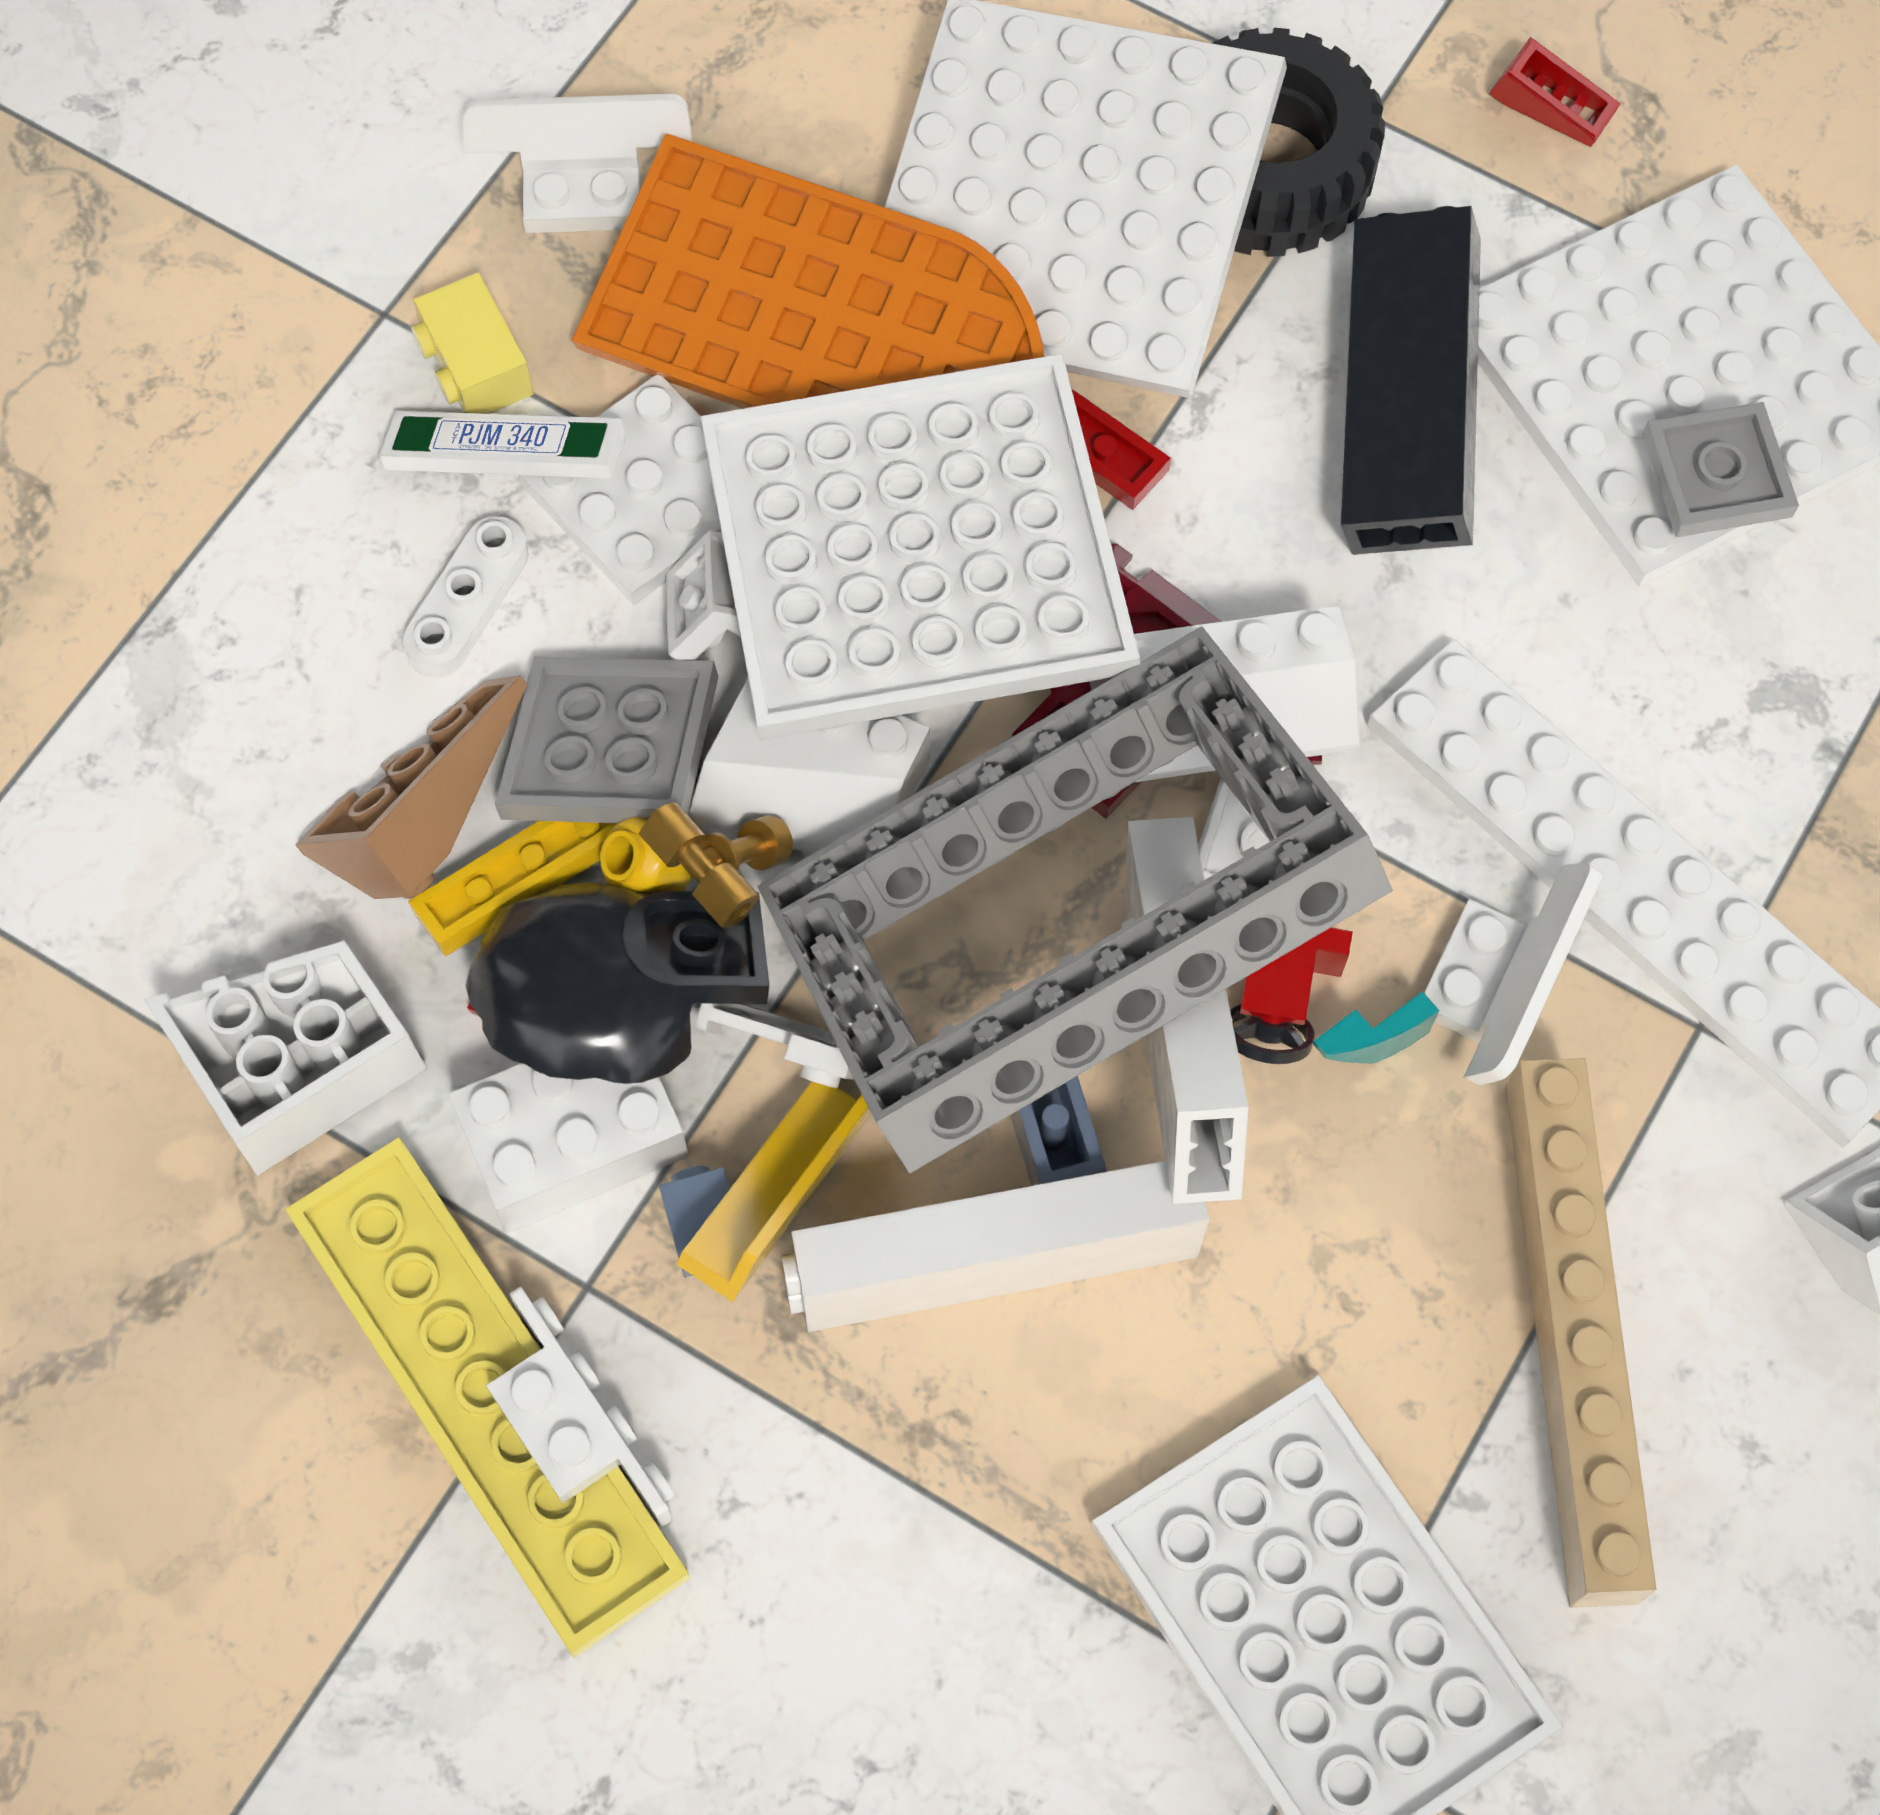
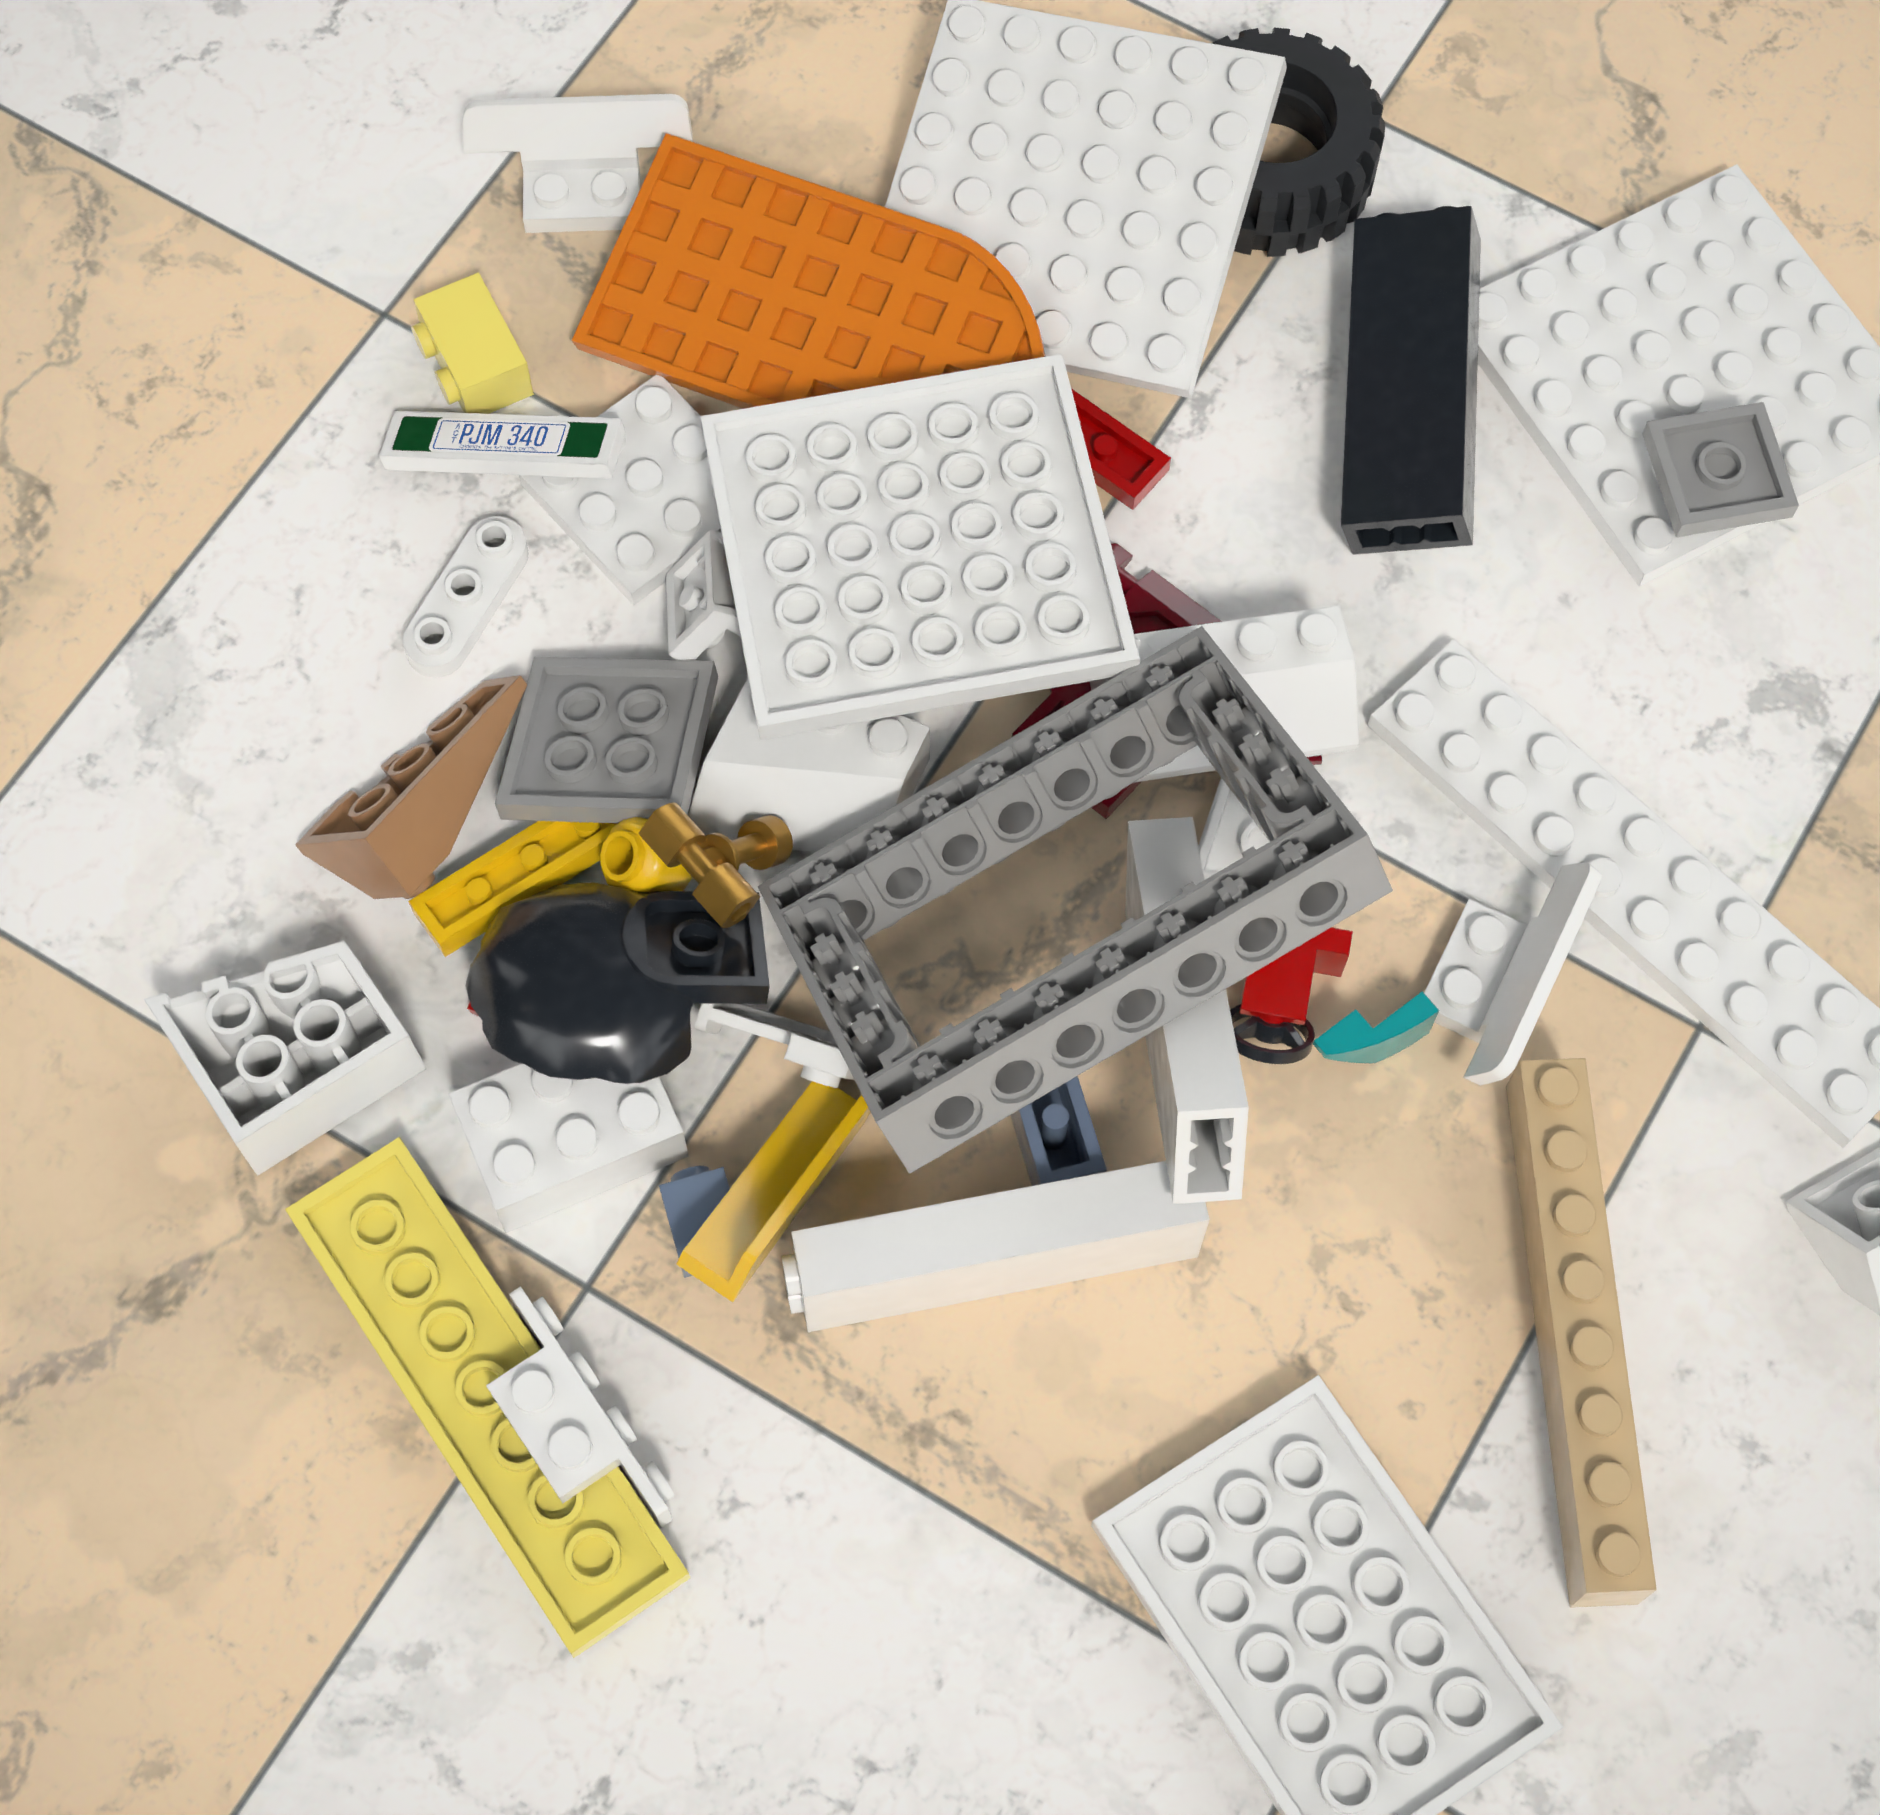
red slope [1489,37,1621,147] -> none

